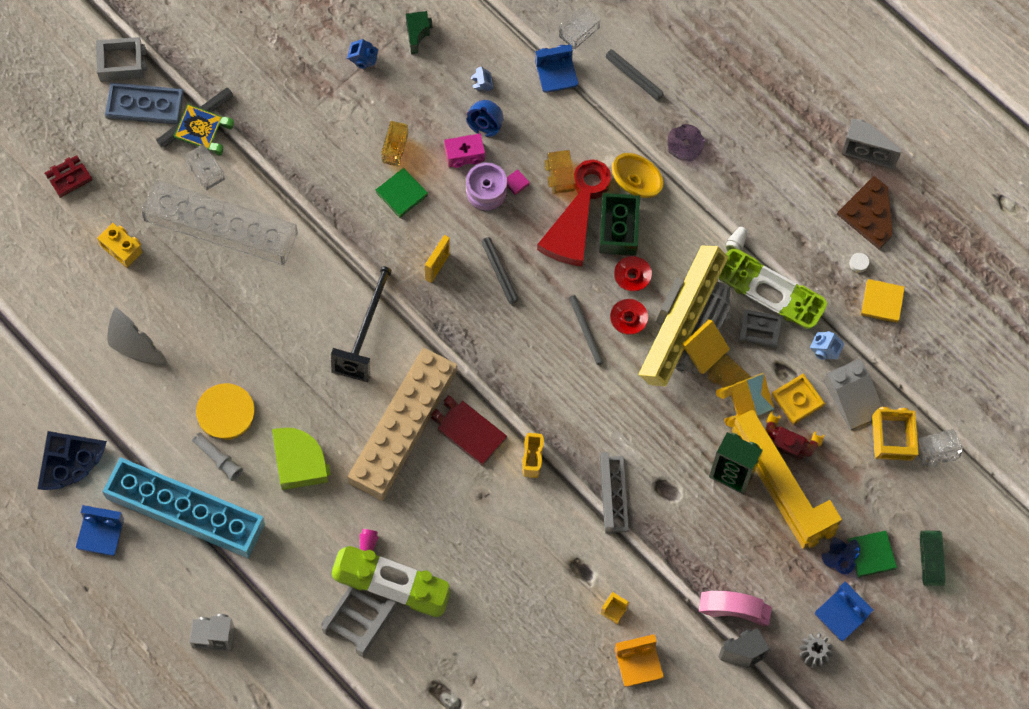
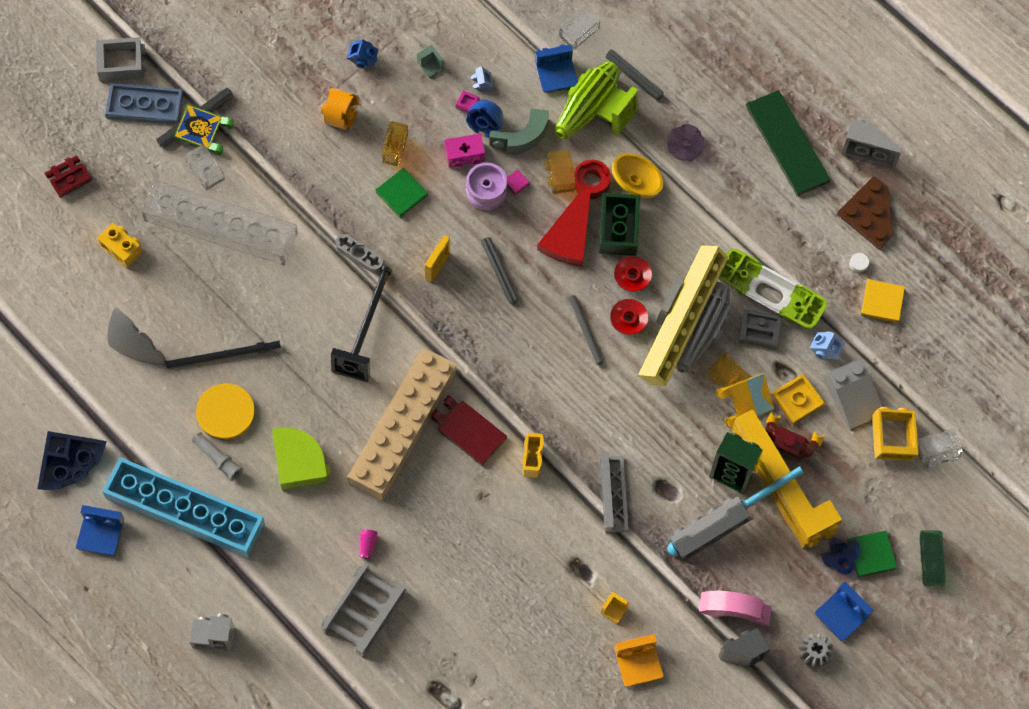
lime piece [331,546,451,617] -> none
dark green arch [405,11,433,54] -> none
yellow tile [682,320,730,374] -> none
white cone [725,227,748,251] -> none
none -> black bar [166,340,281,368]
none -> light orange brick [321,88,360,130]
none -> light grey beam [336,234,383,273]
none -> sand green panel [417,45,444,78]
none -> dark pink tile [455,90,480,113]
none -> sand green arch [489,109,549,154]
none -> lime piece [554,61,638,139]
none -> piece [667,466,804,560]
none -> dark green tile [746,90,831,196]

